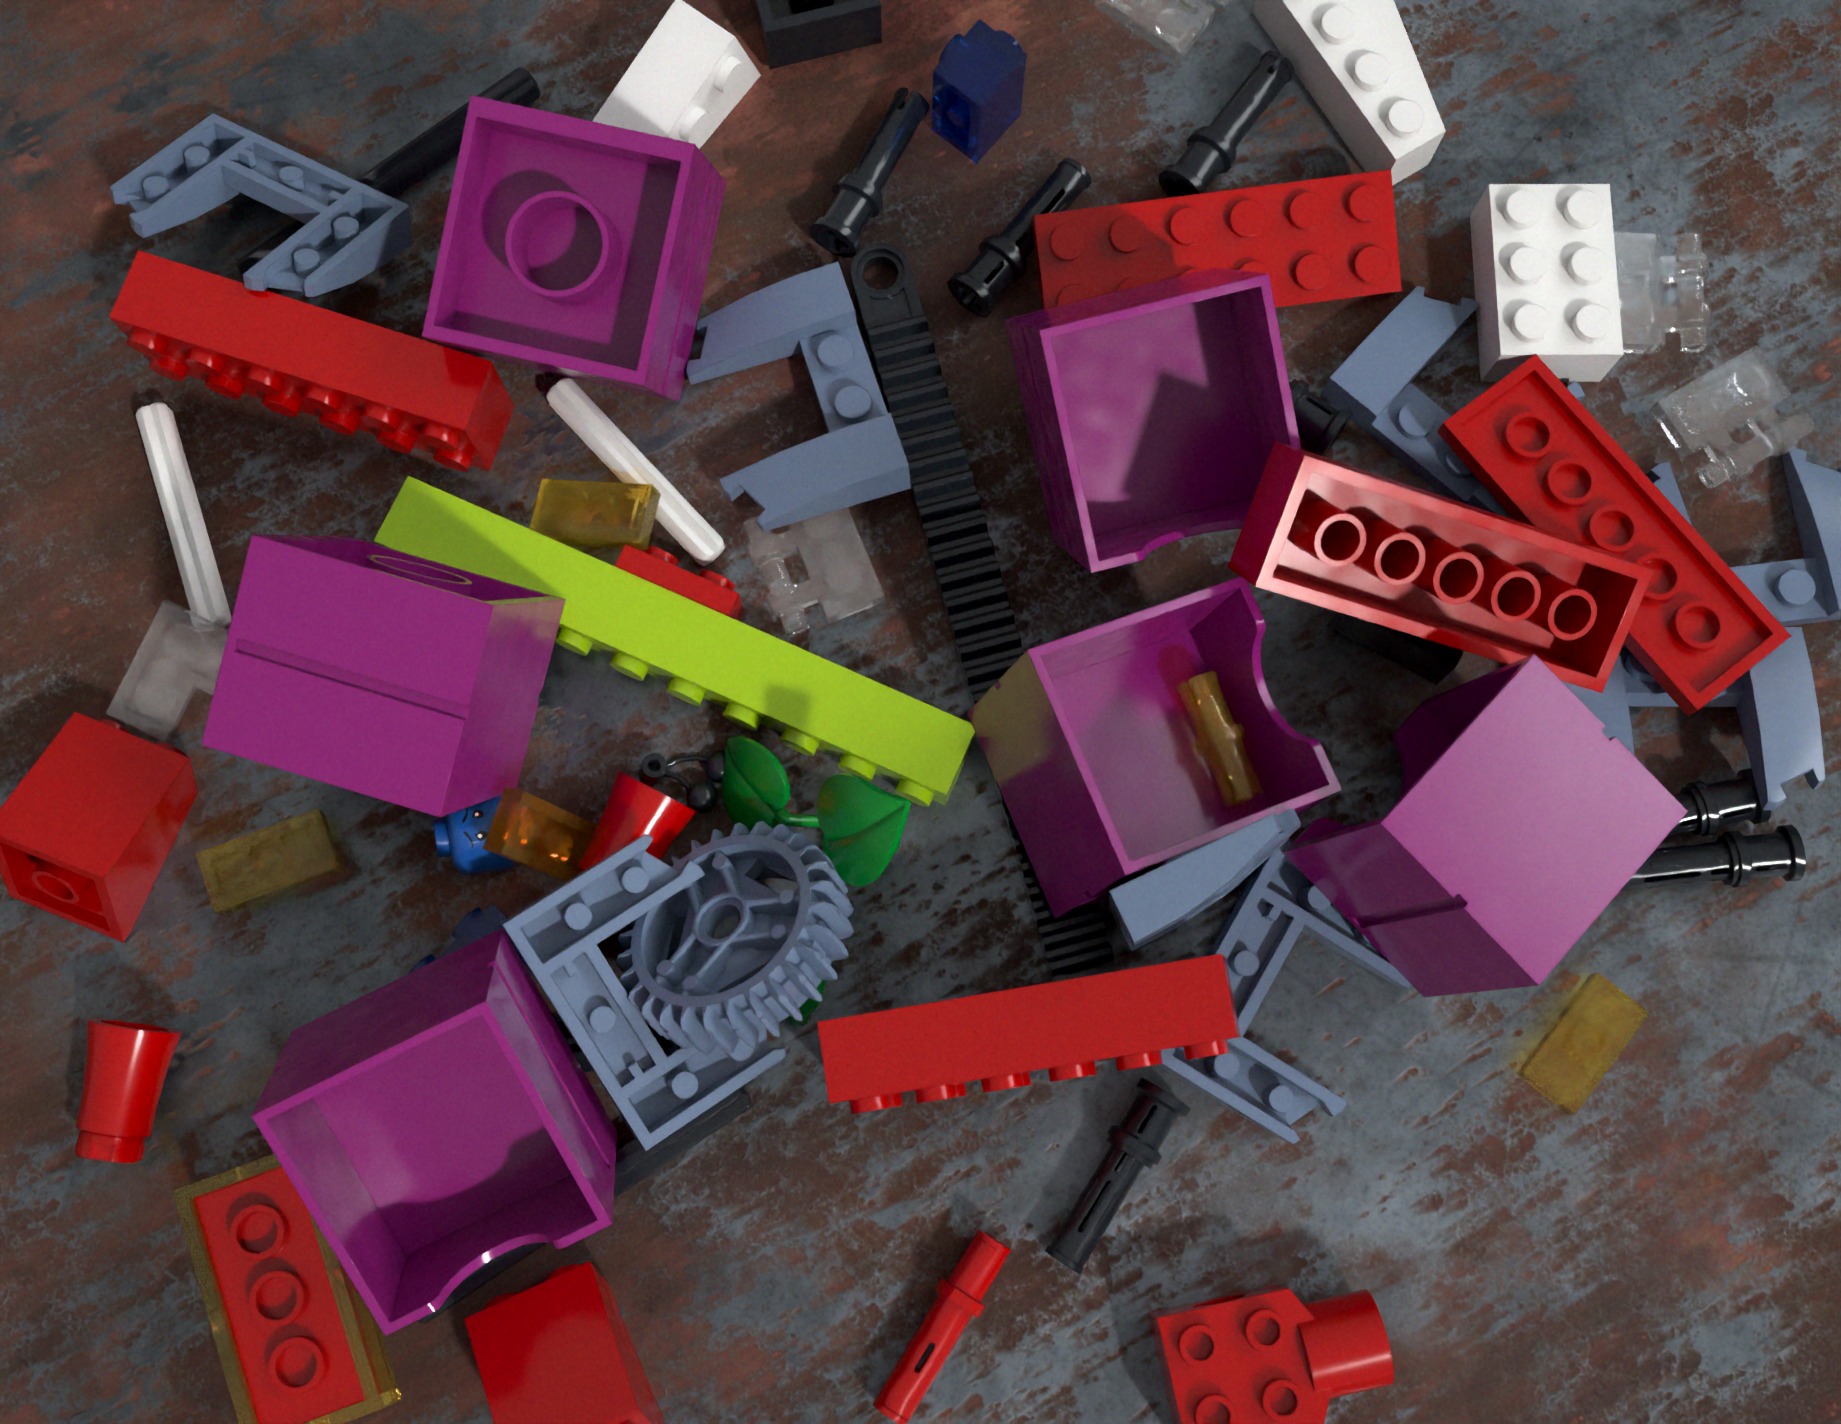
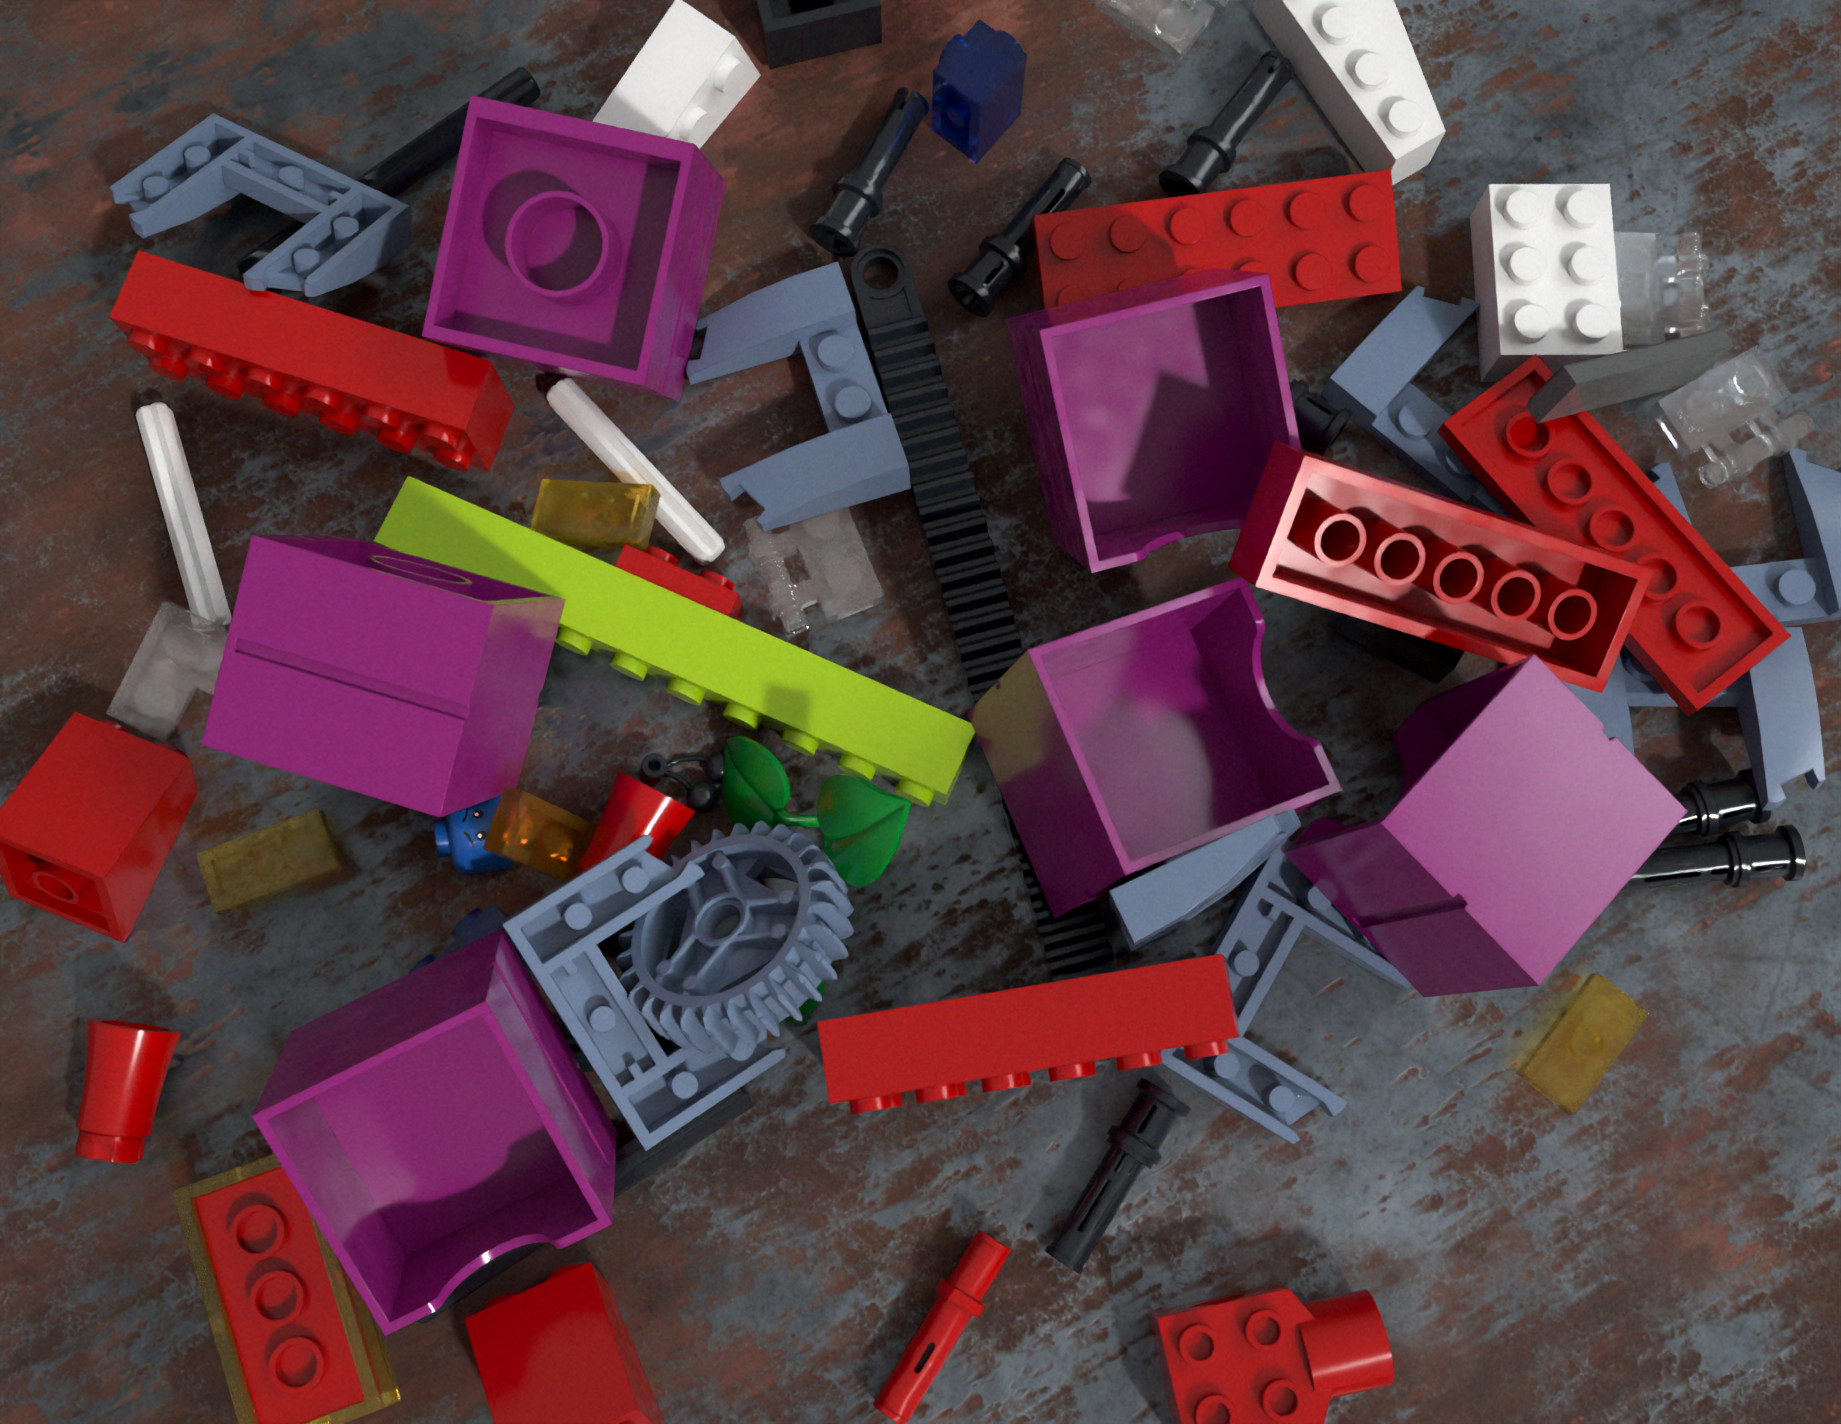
clear yellow pin [1176,671,1264,808] -> none
none -> dark grey tile [1526,329,1734,424]

